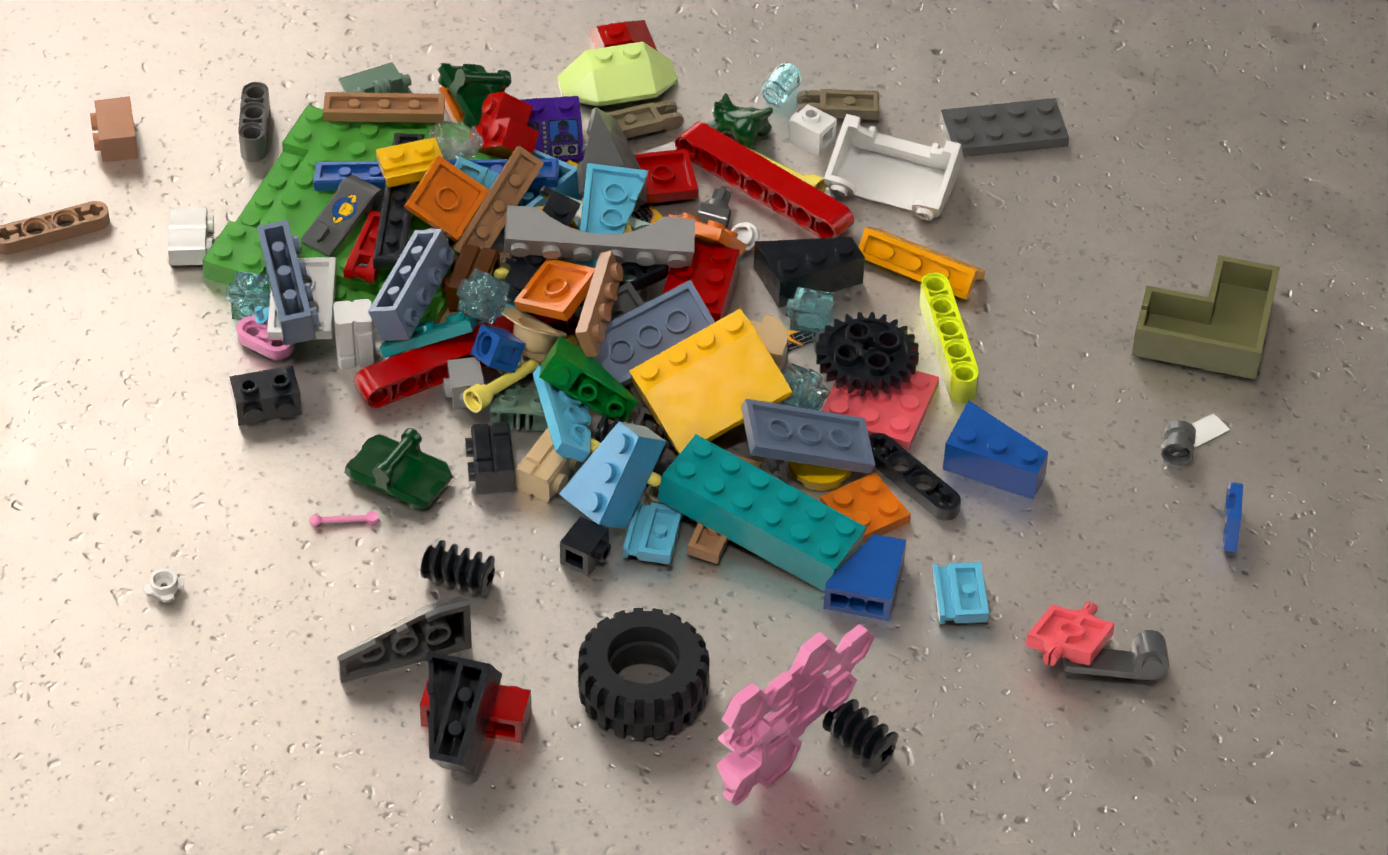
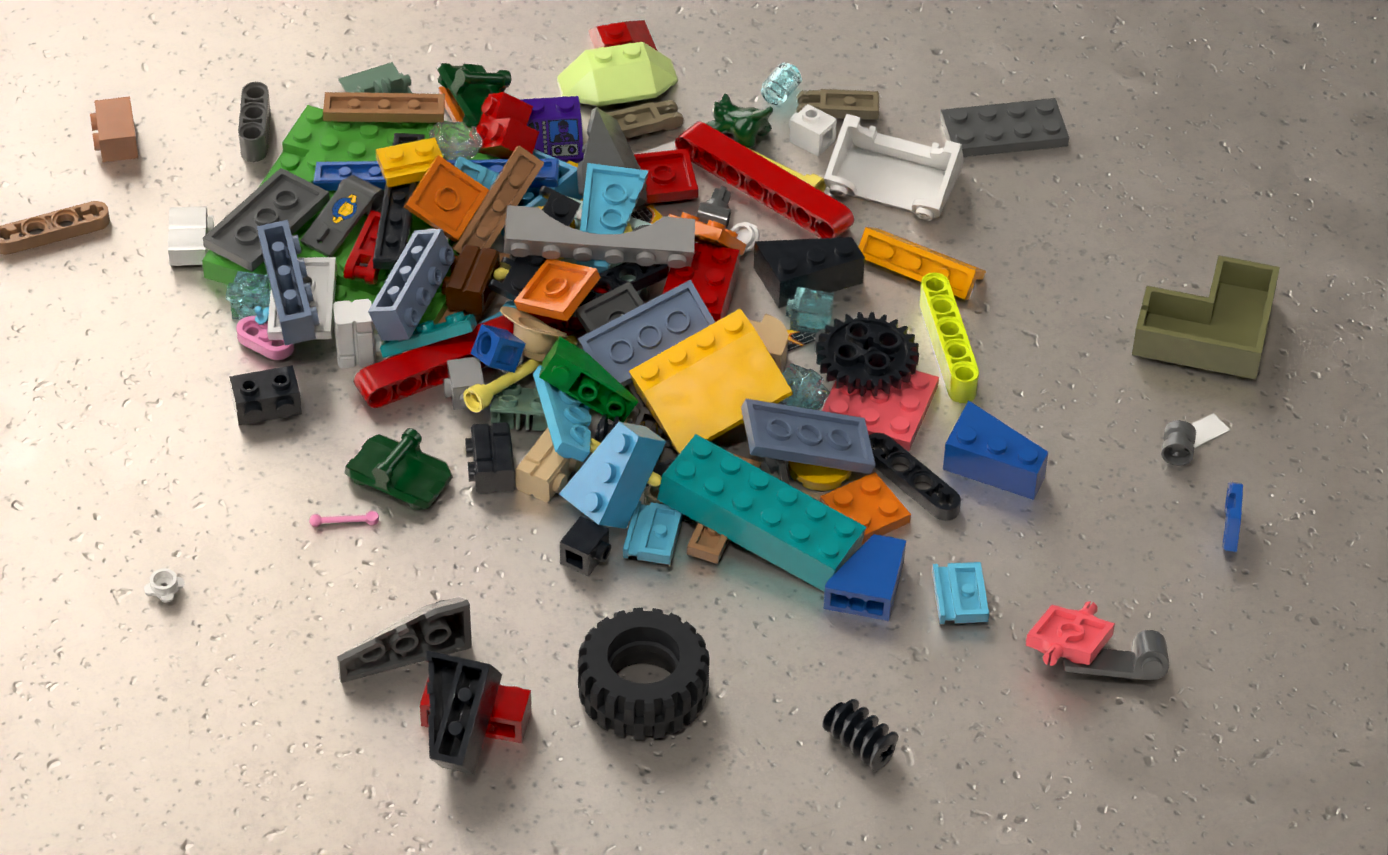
black piece [420,540,495,598] -> none
clear light blue brick [457,269,510,325] -> none
medium nougat plate [575,251,623,358] -> none
bright pink piece [717,624,875,806] -> none
none -> dark grey plate [203,168,330,272]

